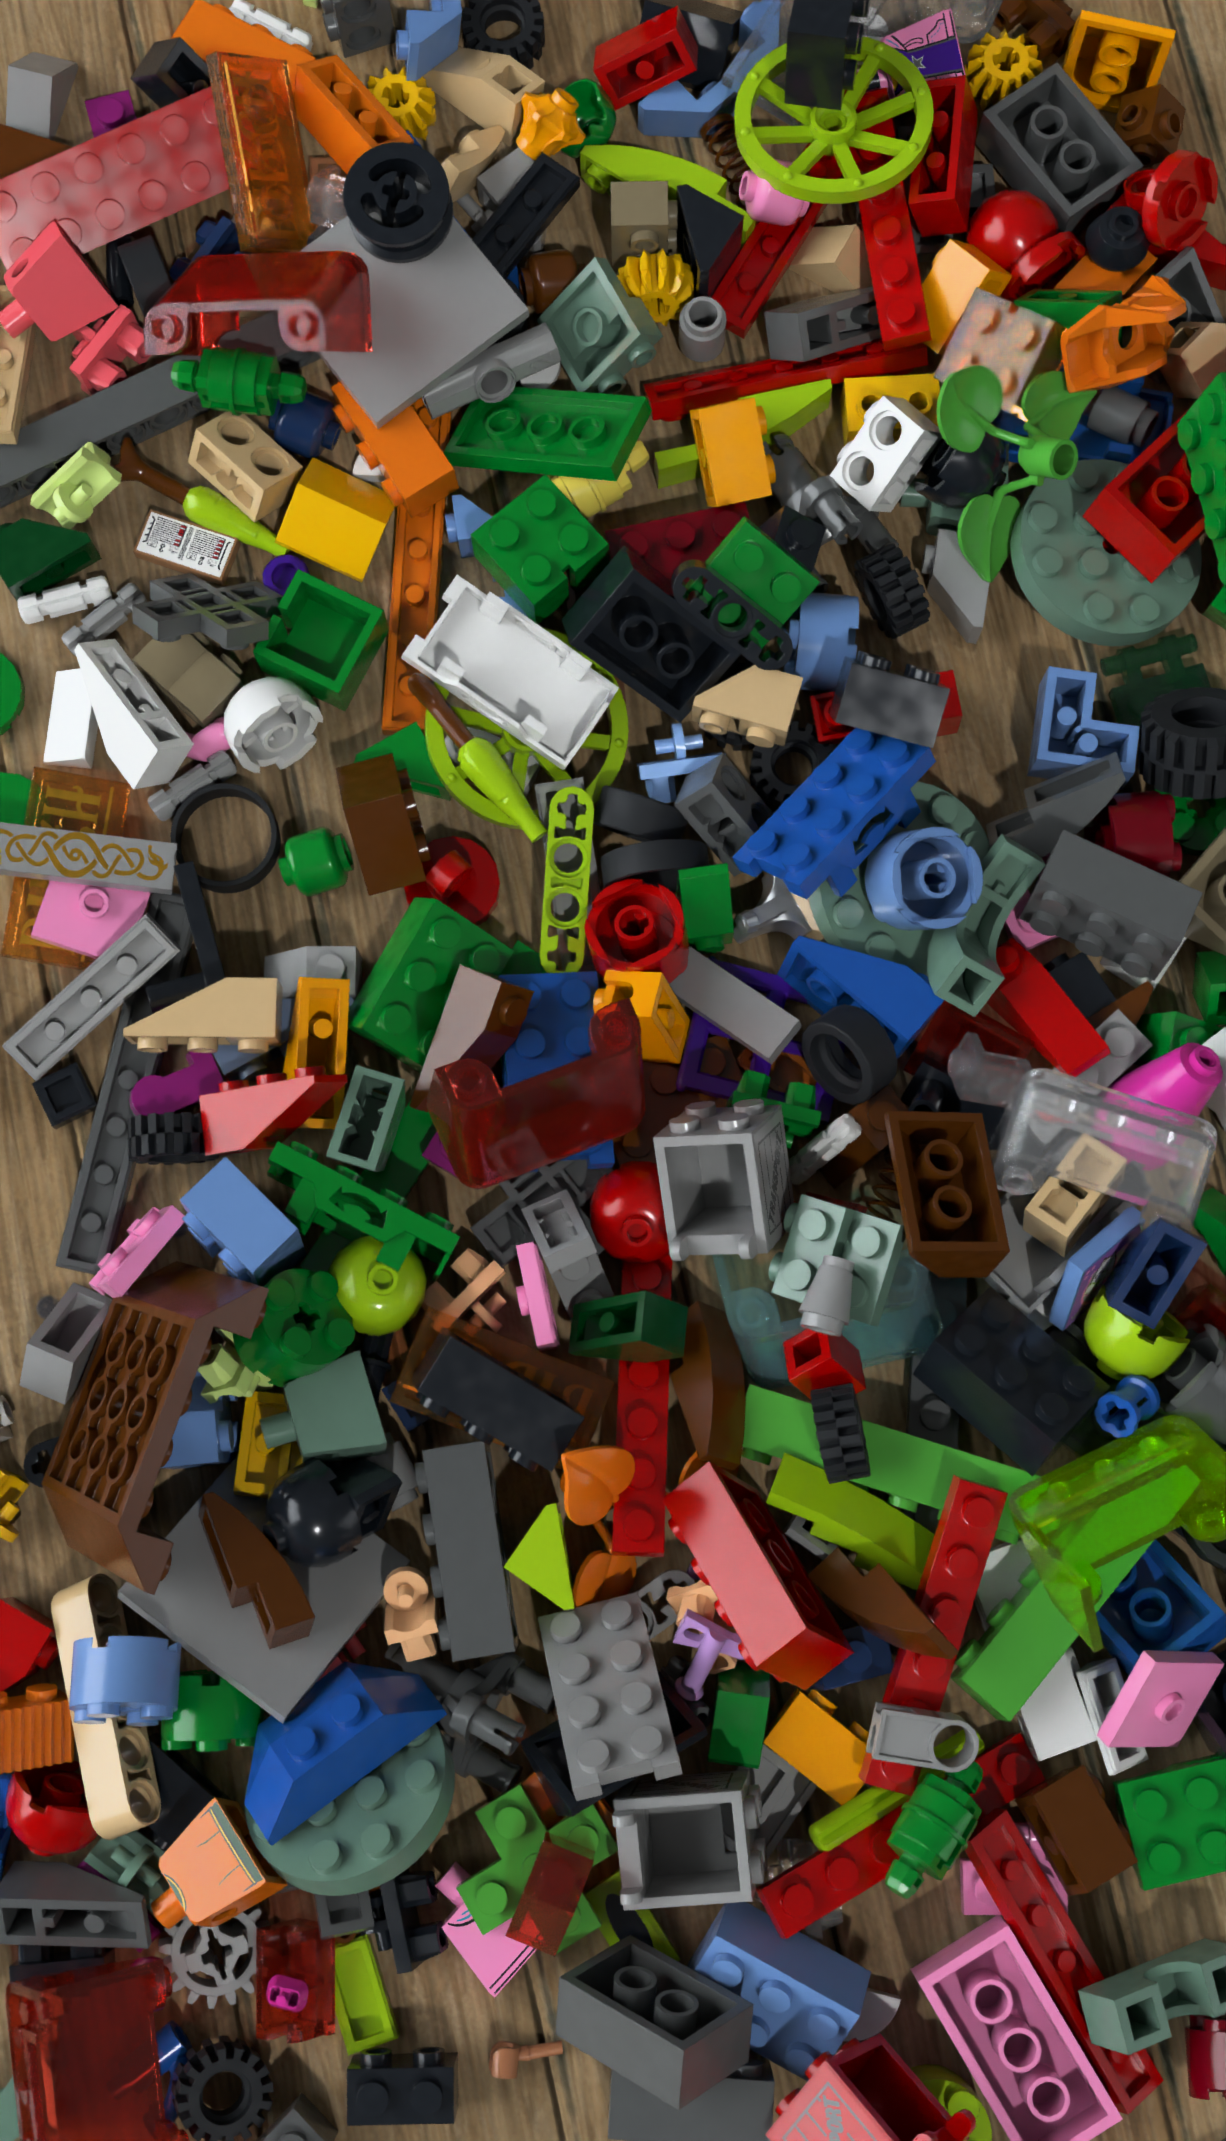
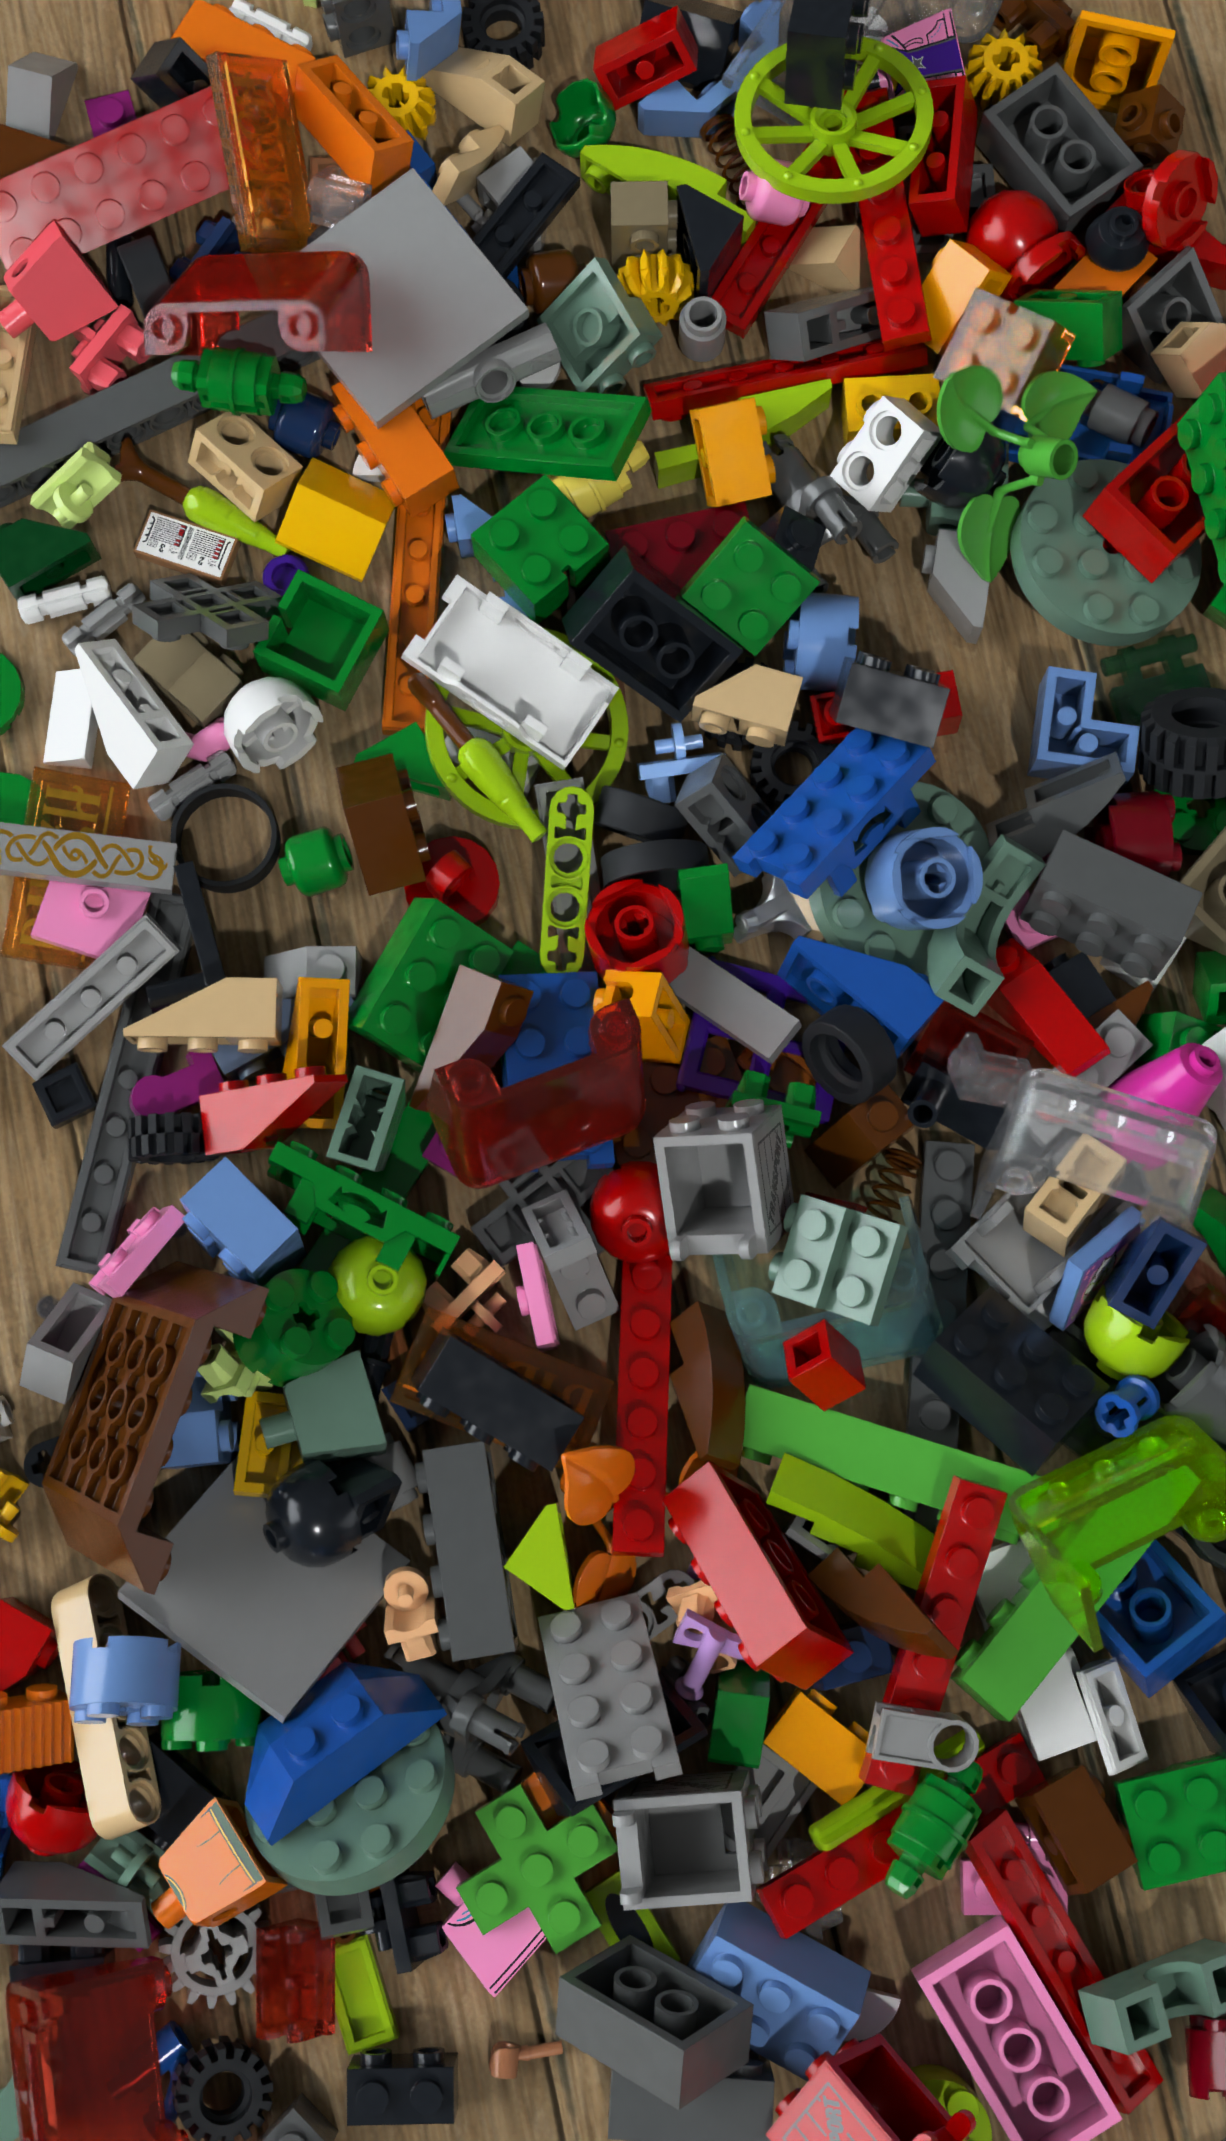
reddish brown slope [198,1492,315,1649] -> none
dark pink rock [266,1975,309,2012] -> none
black wheel [343,142,454,263] -> none
clear red slope [505,1831,595,1957] -> none
light orange rock [516,87,586,161] -> none
dark green slope [568,1290,688,1363] -> none
black beam [671,560,793,670] -> none
white axle [789,1113,862,1185] -> none
light grey cone [798,1255,855,1337] -> none
black tyre [811,1383,871,1484] -> none
black tyre [854,544,930,639] -> none
reddish brown slope [884,1111,1010,1278] -> none
orange piece [1060,275,1187,394] -> none
bright pink plate [1097,1650,1225,1747] -> none

